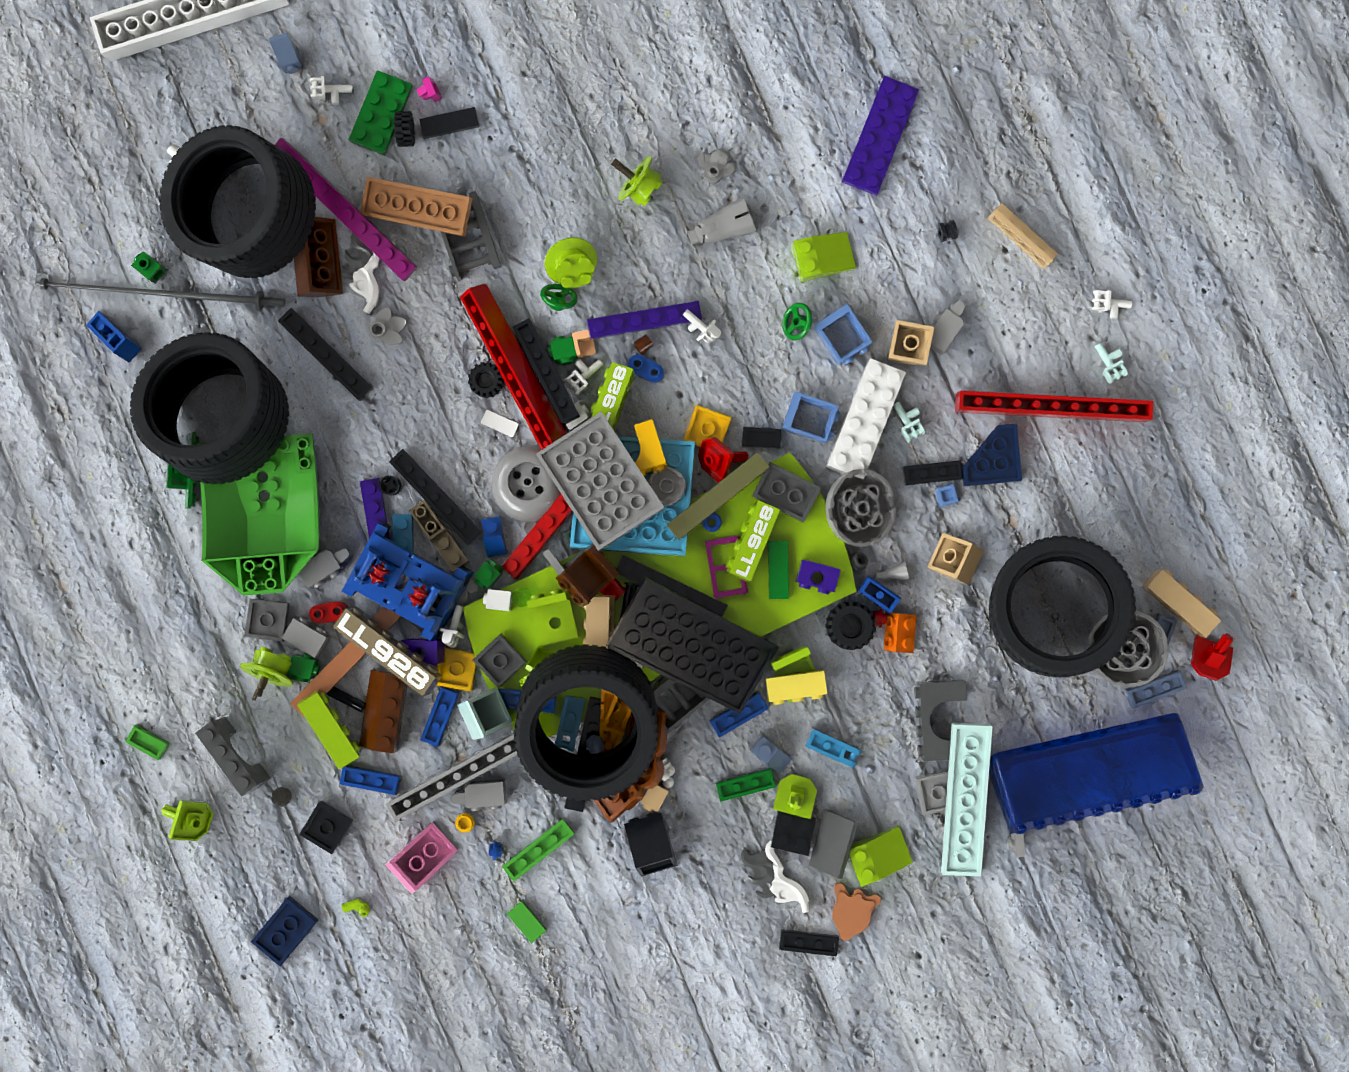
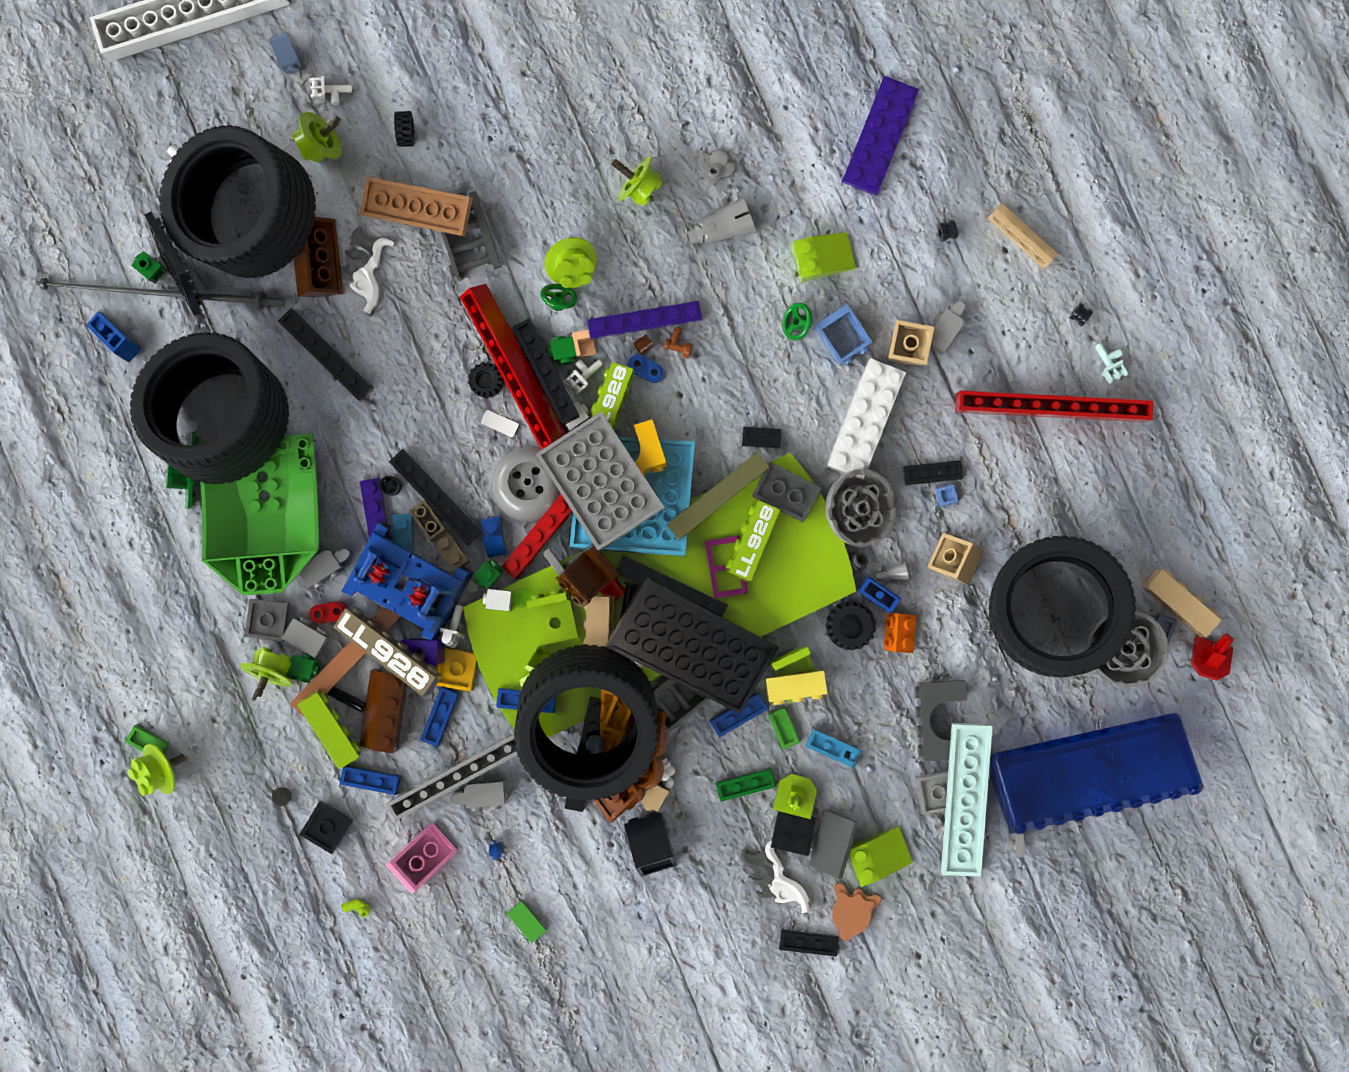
lime piece [161,800,213,841] -> none
dark grey arch [195,717,271,797] -> none
dark blue tile [251,896,319,966] -> none
magenta plate [275,138,417,281] -> none
green plate [348,70,413,156] -> none
light grey plate [369,308,406,345] -> none
dark pink tile [416,76,442,102] -> none
black tile [419,107,480,139] -> none
yellow plate [455,813,475,833] -> none
light aqua slope [457,687,513,740] -> none
dark grey plate [472,633,528,689] -> none
bright green plate [502,818,575,882] -> none
dark azure plate [555,695,585,752] -> none
light grey tile [648,467,686,506] -> none
white arm [683,309,721,343] -> none
yellow tile [683,405,732,447] -> none
red piece [698,437,748,483] -> none
blue plate [702,513,722,532] -> none
sand blue slope [750,735,792,773] -> none
green tile [768,541,789,599] -> none
medium blue window [781,391,840,444] -> none
dark purple brick [795,559,840,595] -> none
red plate [873,609,886,628] -> none
light aqua arm [893,402,925,443] -> none
dark blue plate [962,424,1022,486] -> none
white arm [1092,290,1132,319] -> none
sand blue tile [1125,670,1187,709] -> none
none -> lime piece [128,743,185,796]
none -> black plate [144,212,202,316]
none -> lime piece [291,112,342,162]
none -> dark orange piece [664,327,693,359]
none -> bright green tile [768,706,800,750]
none -> black wheel [1069,302,1093,327]

